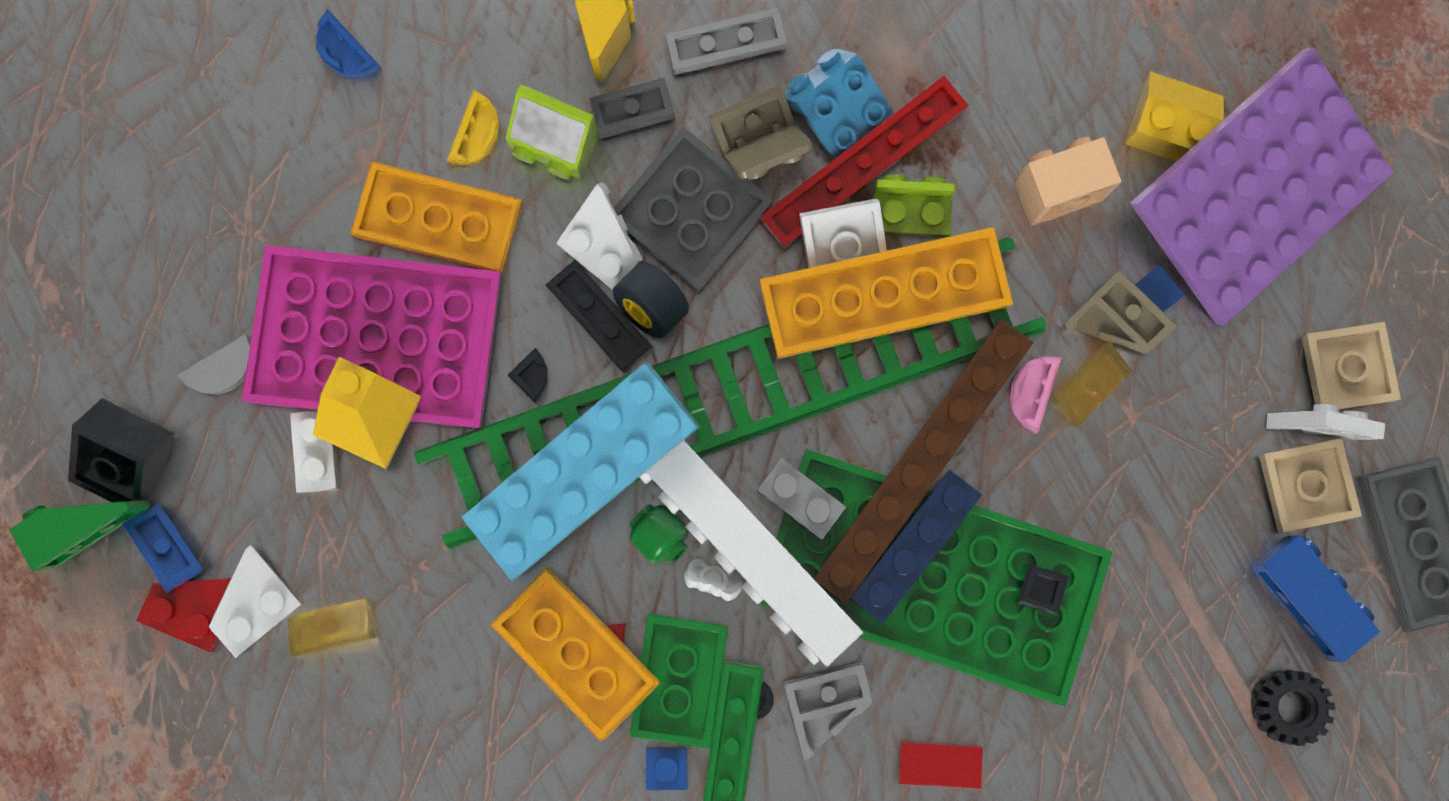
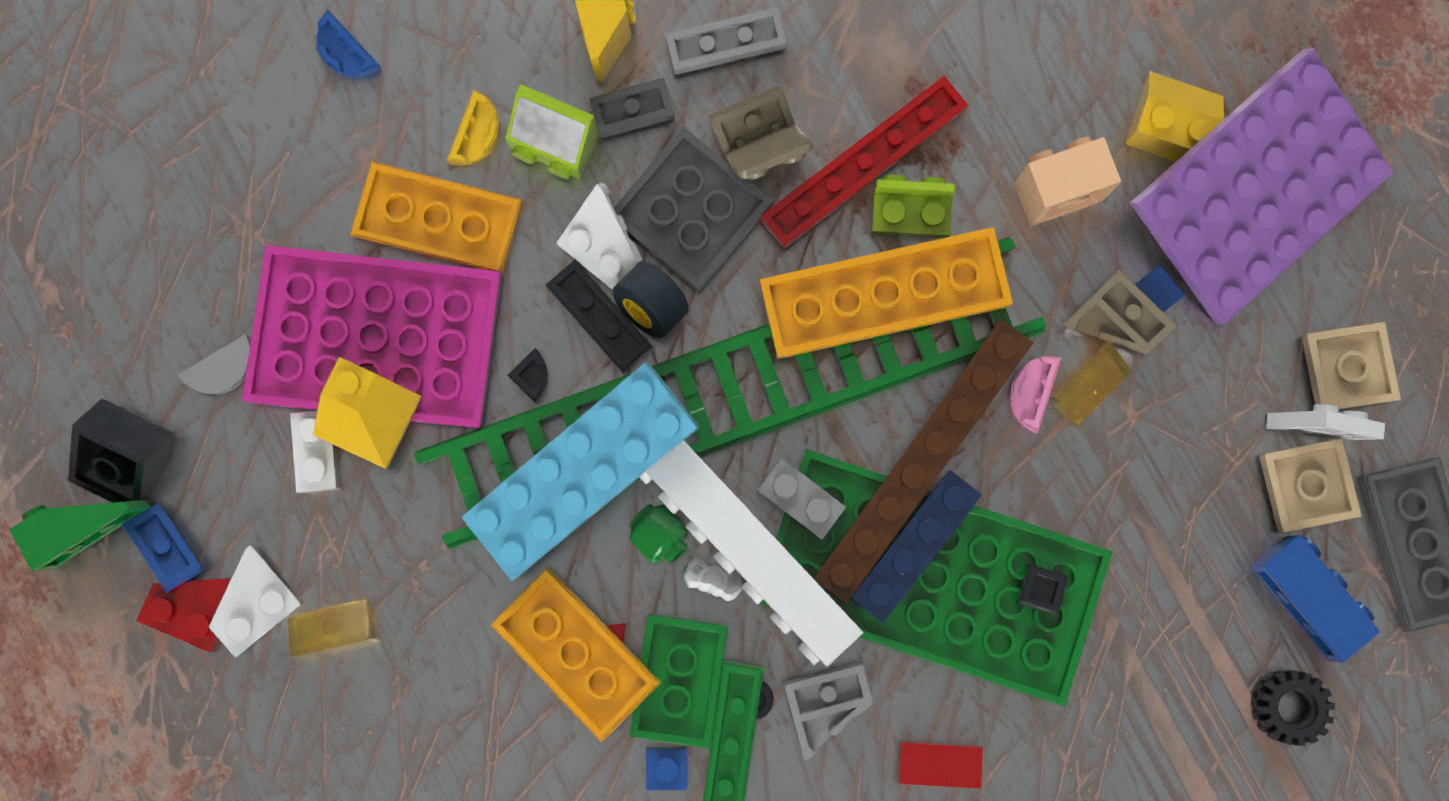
dark azure bracket [784,49,894,159] -> none
white plate [799,198,887,268] -> none

